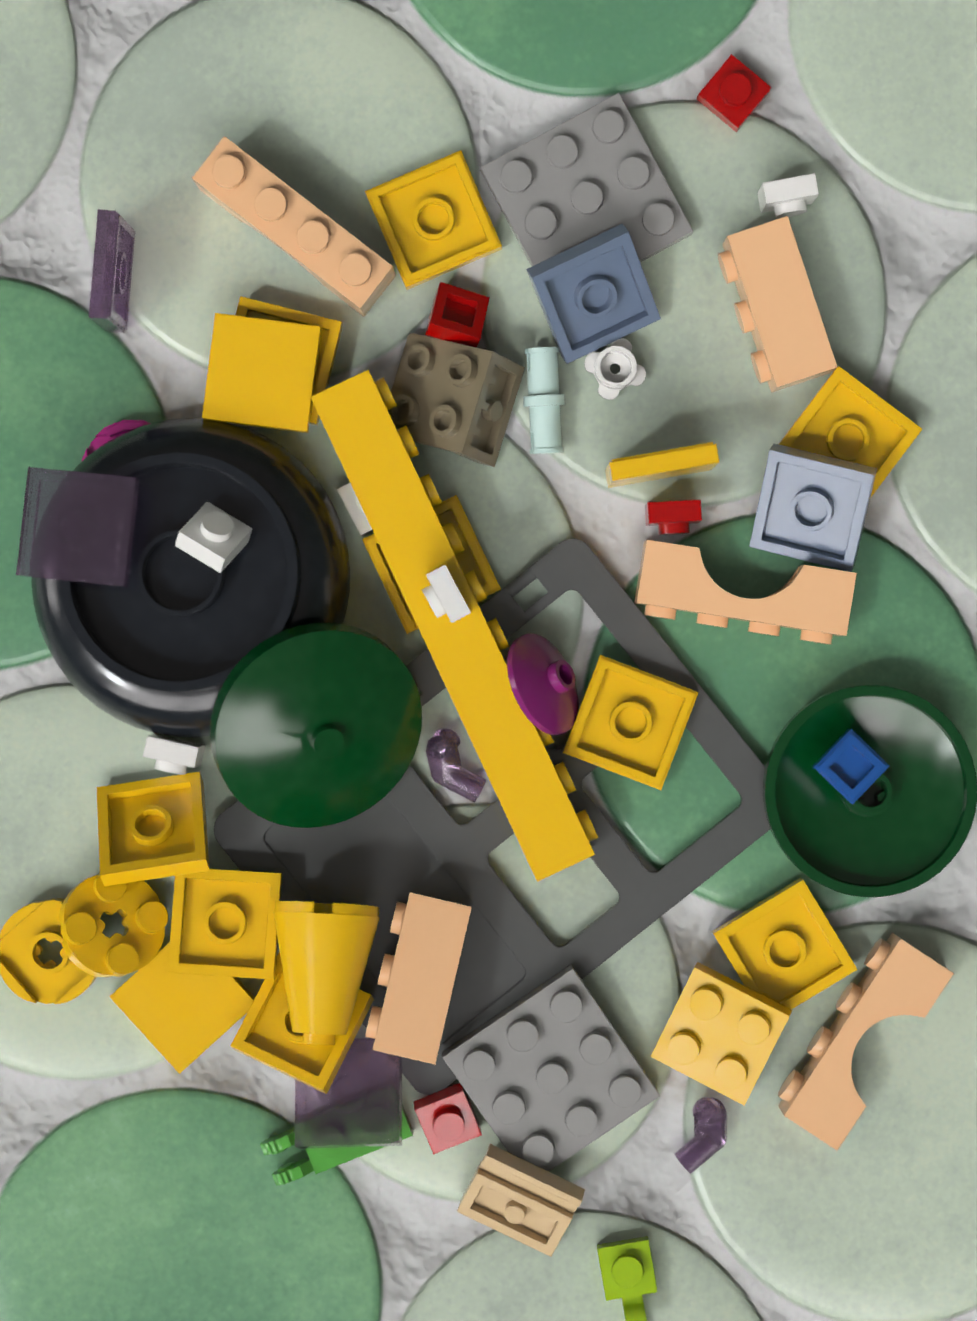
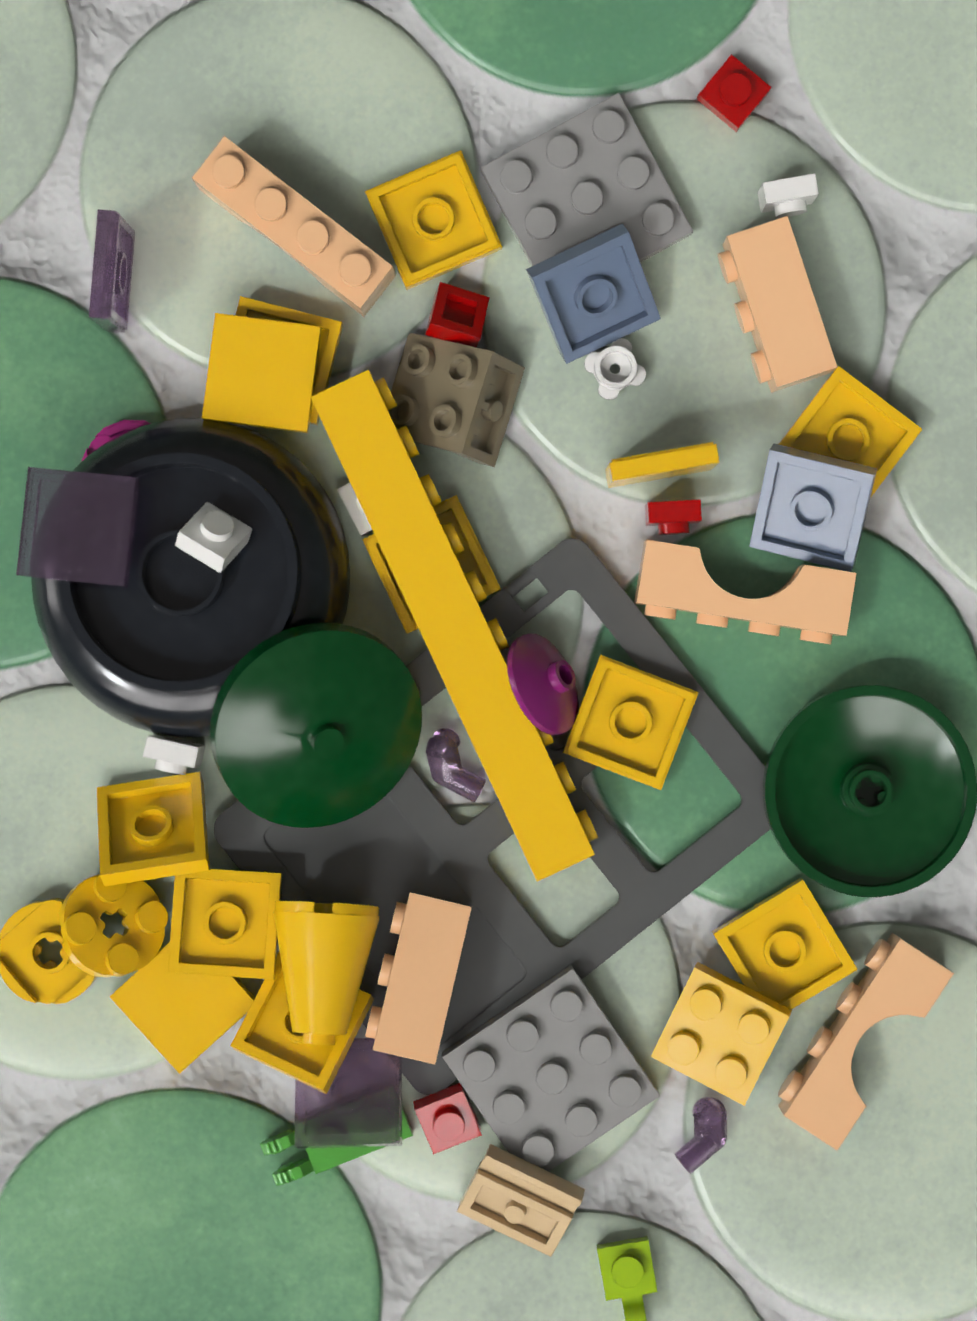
white plate [422,565,471,623] -> none
light aqua pin [523,347,565,454] -> none
blue tile [812,728,889,805] -> none

